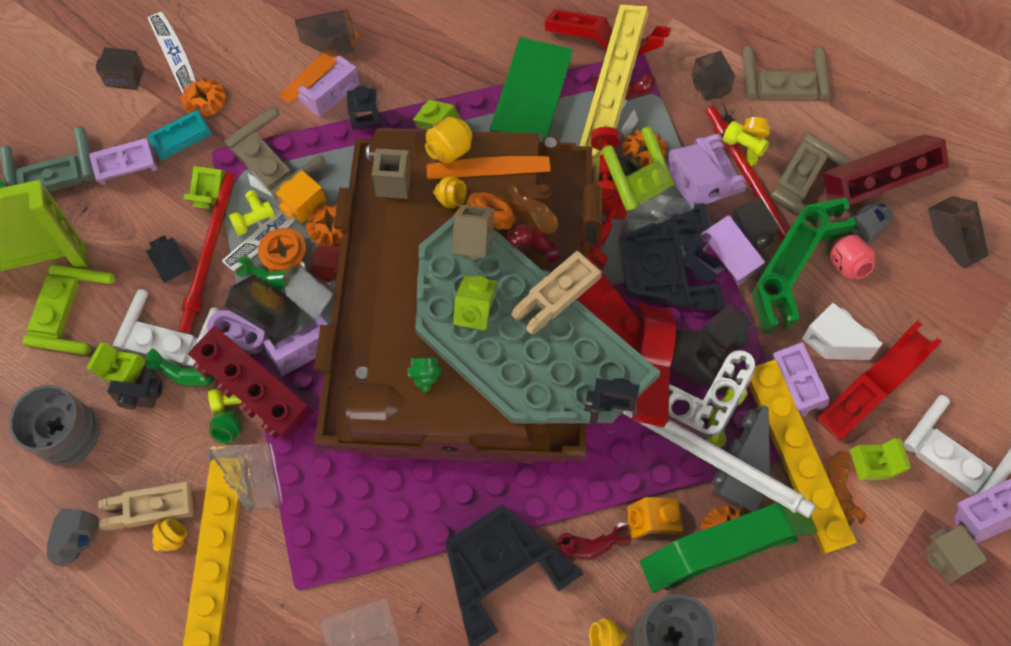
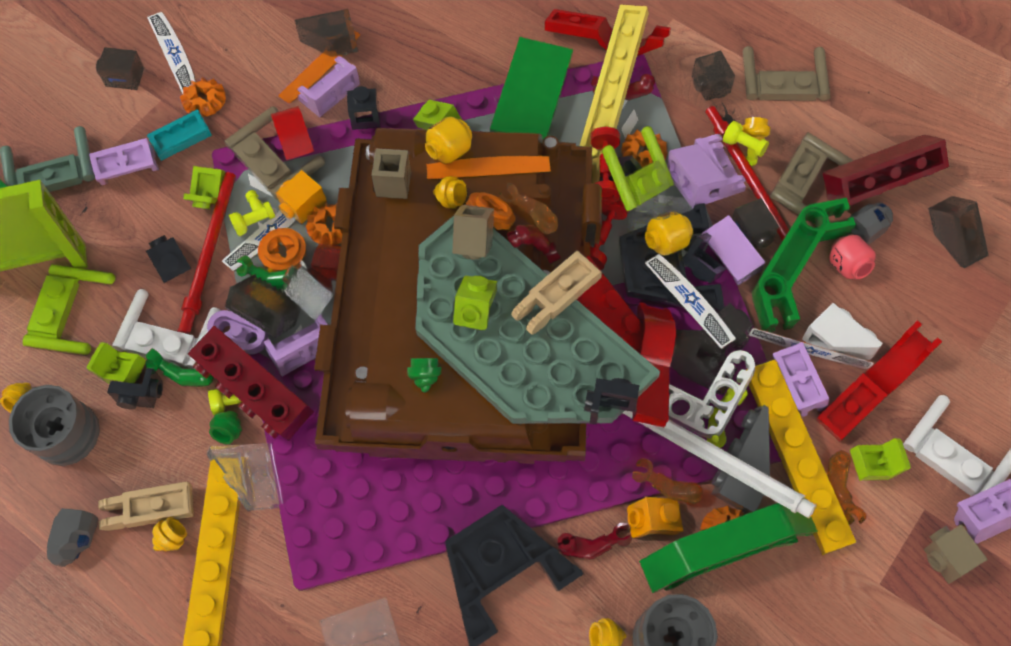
none -> yellow plate [0,382,32,413]
none -> red brick [271,106,314,160]
none -> clear orange arm [632,458,703,505]
none -> yellow head [645,211,693,255]
none -> white sticker [645,254,736,348]
none -> white sticker [748,328,874,370]

